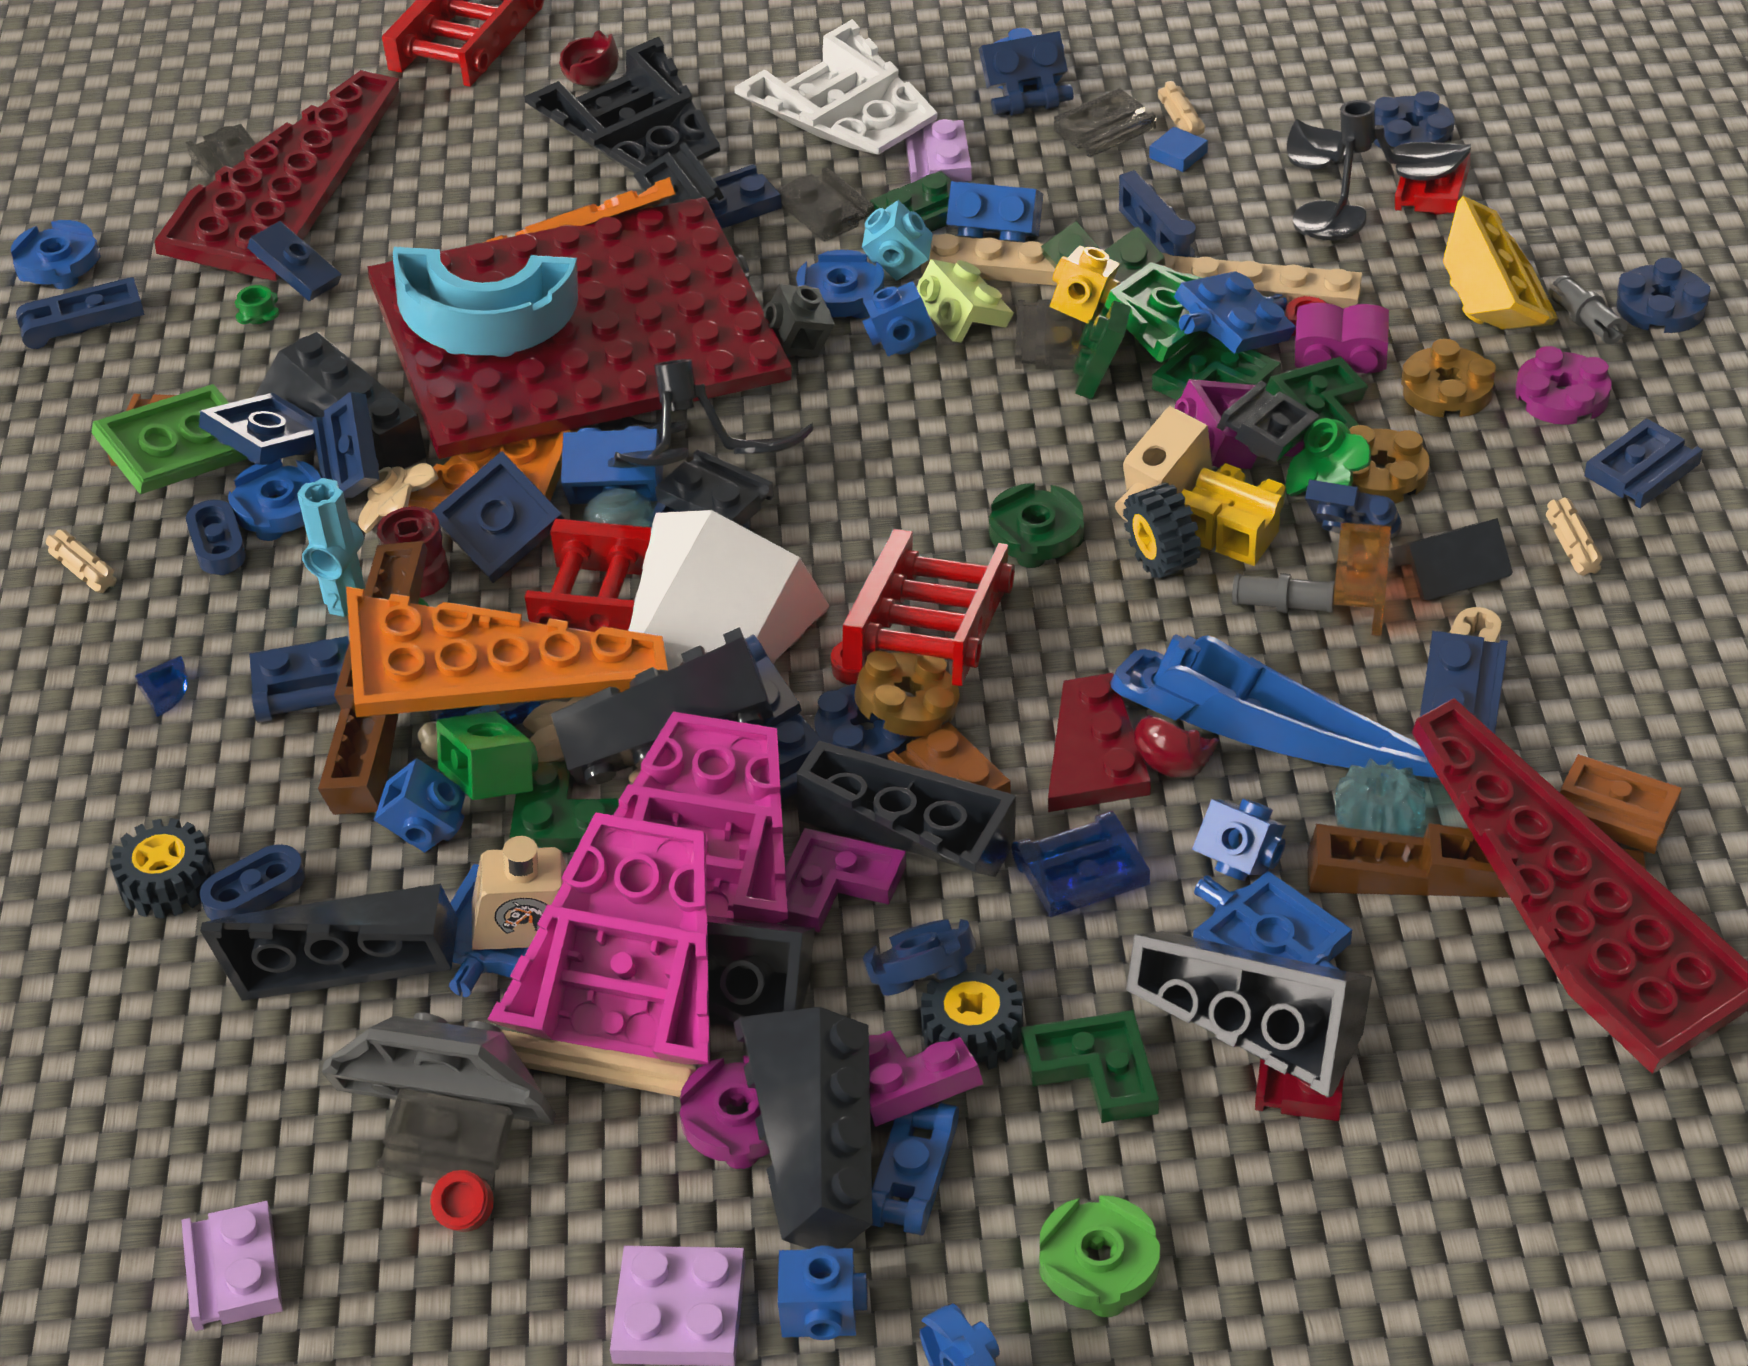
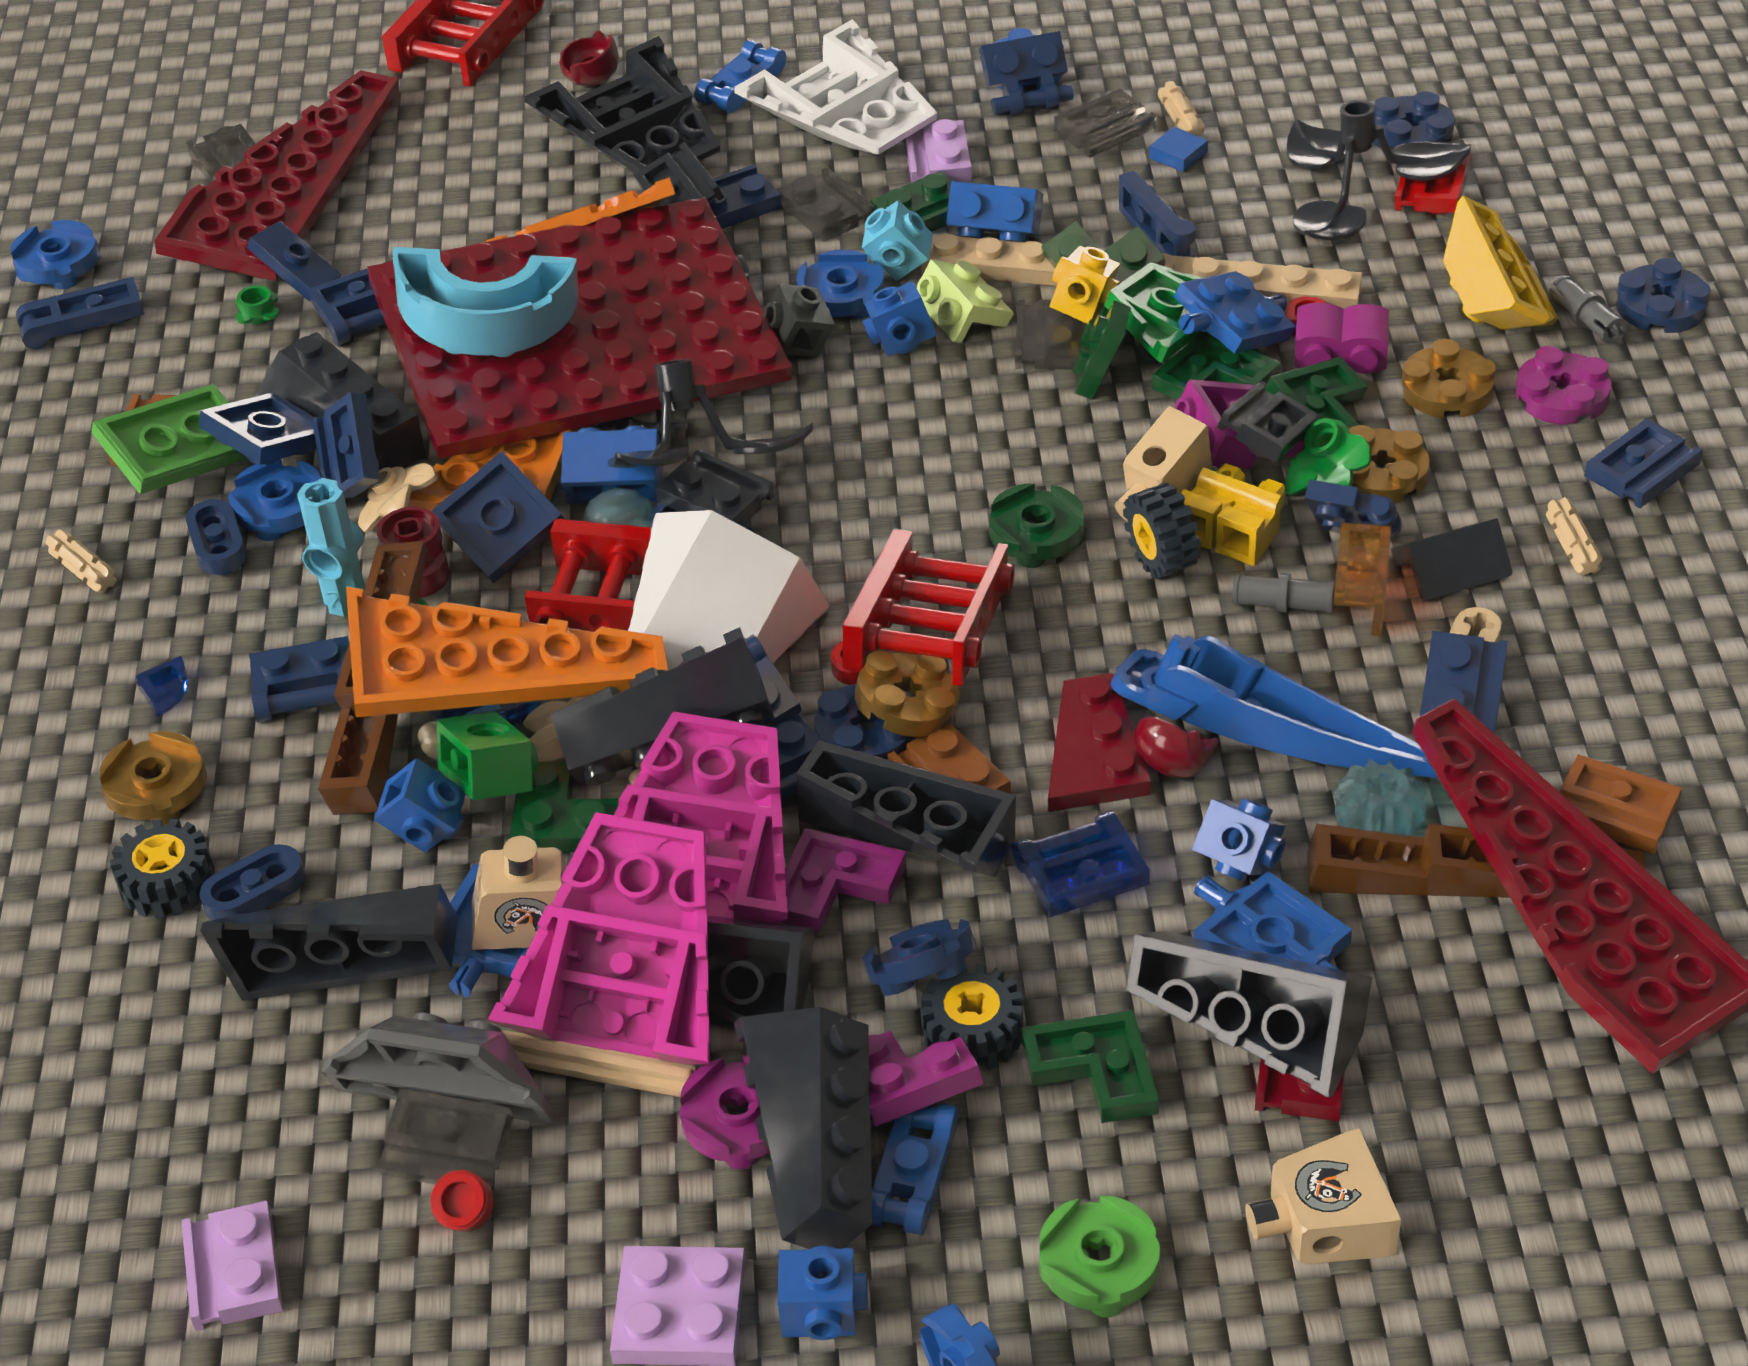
none -> pearl gold plate [99,731,207,824]
none -> dark blue plate [308,261,389,346]
none -> blue plate [694,40,787,113]
none -> tan torso [1245,1128,1401,1265]

